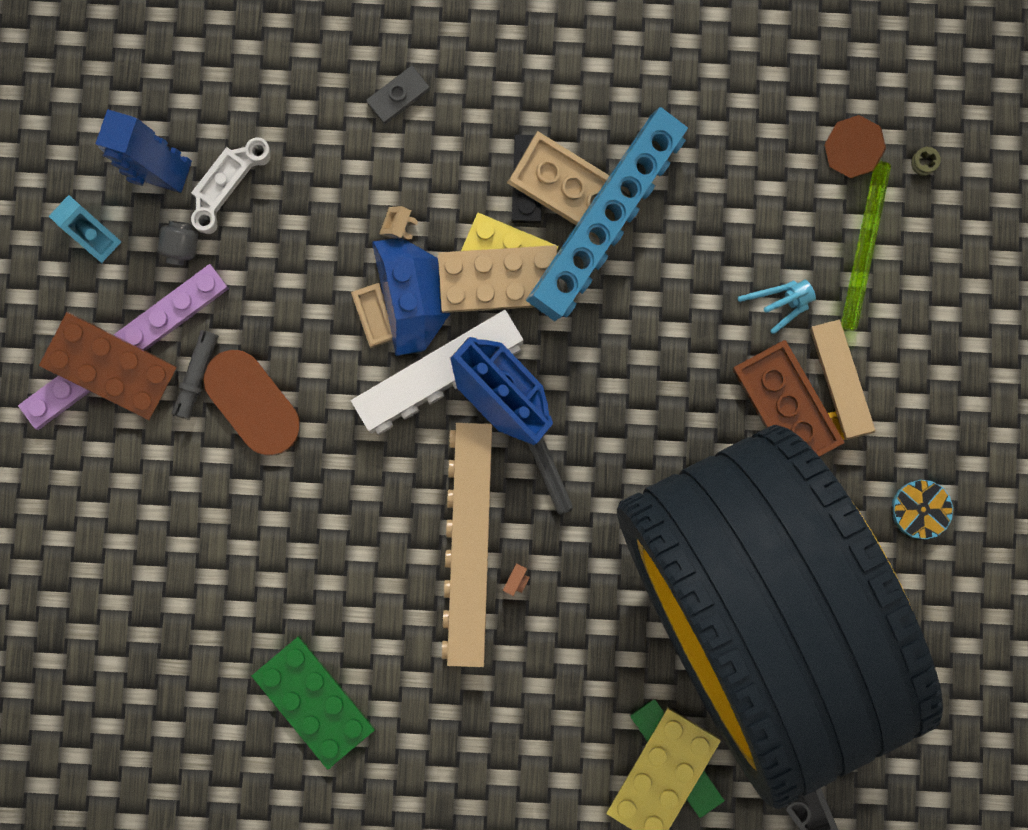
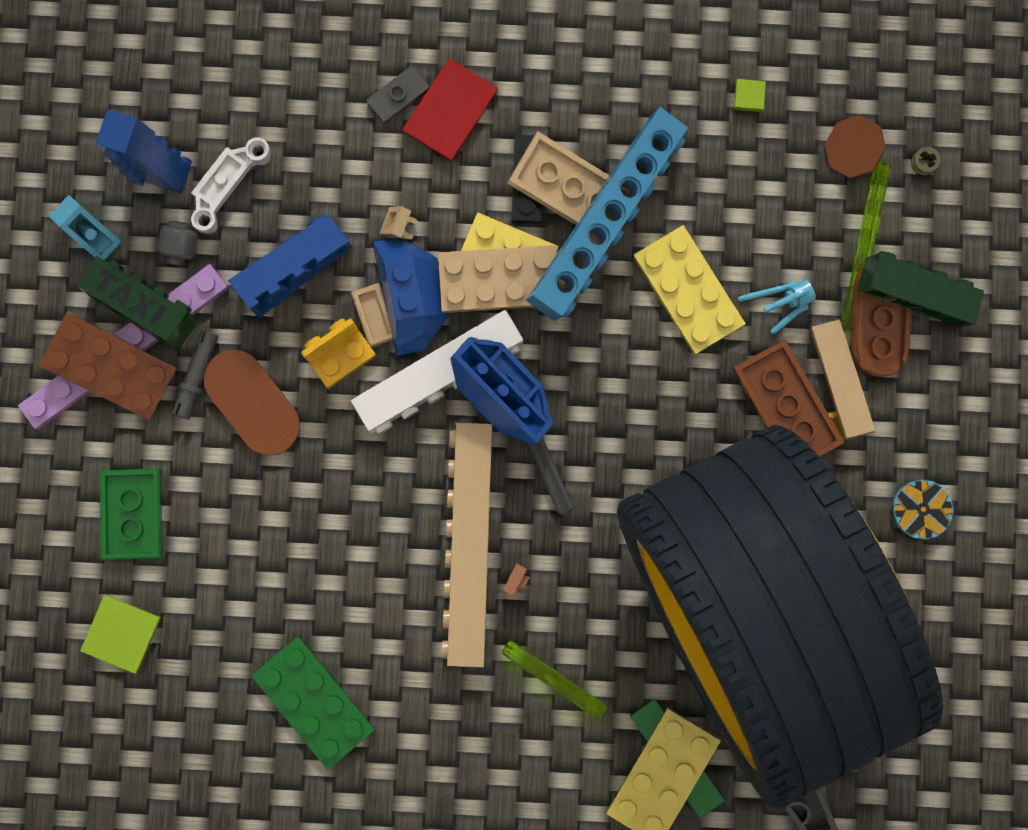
none -> dark green brick [75,256,198,351]
none -> lime tile [80,595,162,674]
none -> green tile [100,468,163,560]
none -> blue wedge [228,214,352,319]
none -> yellow bracket [301,318,377,389]
none -> red tile [403,58,498,162]
none -> clear neon green axle [502,640,607,719]
none -> light yellow plate [633,225,745,356]
none -> lime tile [733,79,766,112]
none -> dark orange tile [851,266,911,377]
none -> dark green brick [857,251,984,327]

